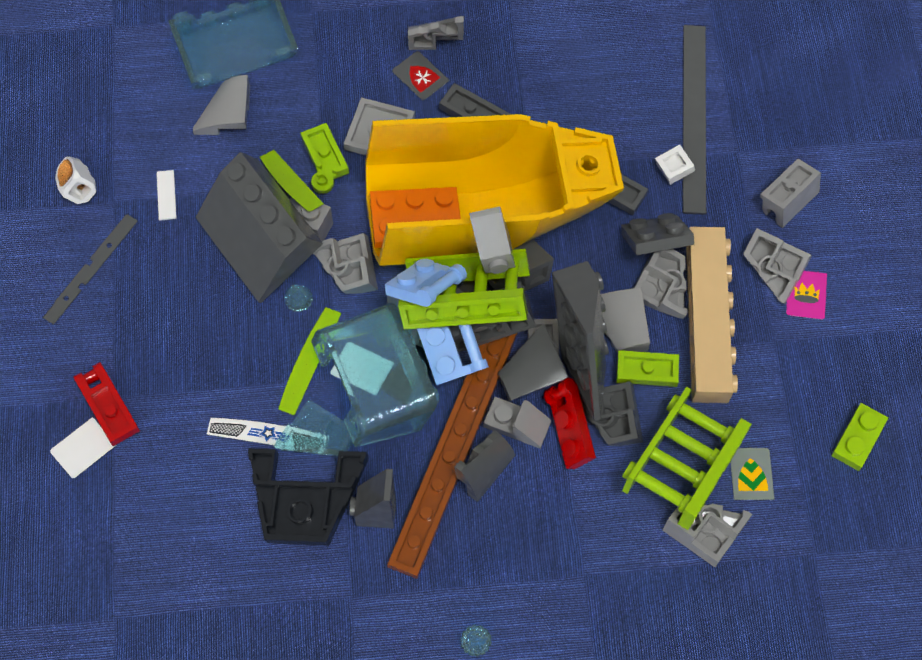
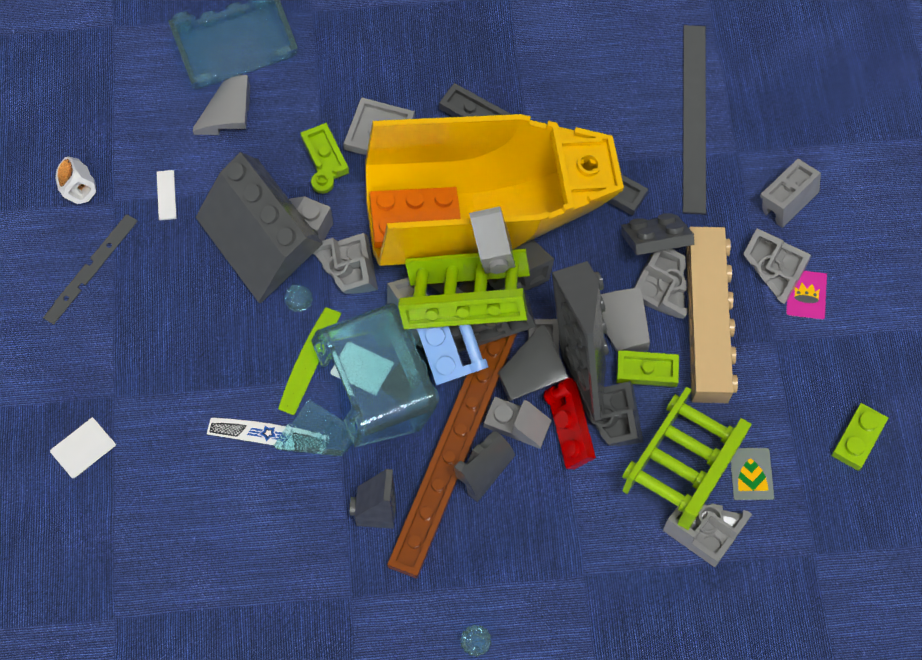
red plate [73,362,140,446] -> none
black wing [248,448,369,546] -> none
lime sticker [260,150,323,212] -> none
light blue plate [385,259,467,307] -> none
dark grey sticker [392,51,450,101] -> none
light grey slope [408,16,464,50] -> none
white plate [655,145,695,185] -> none

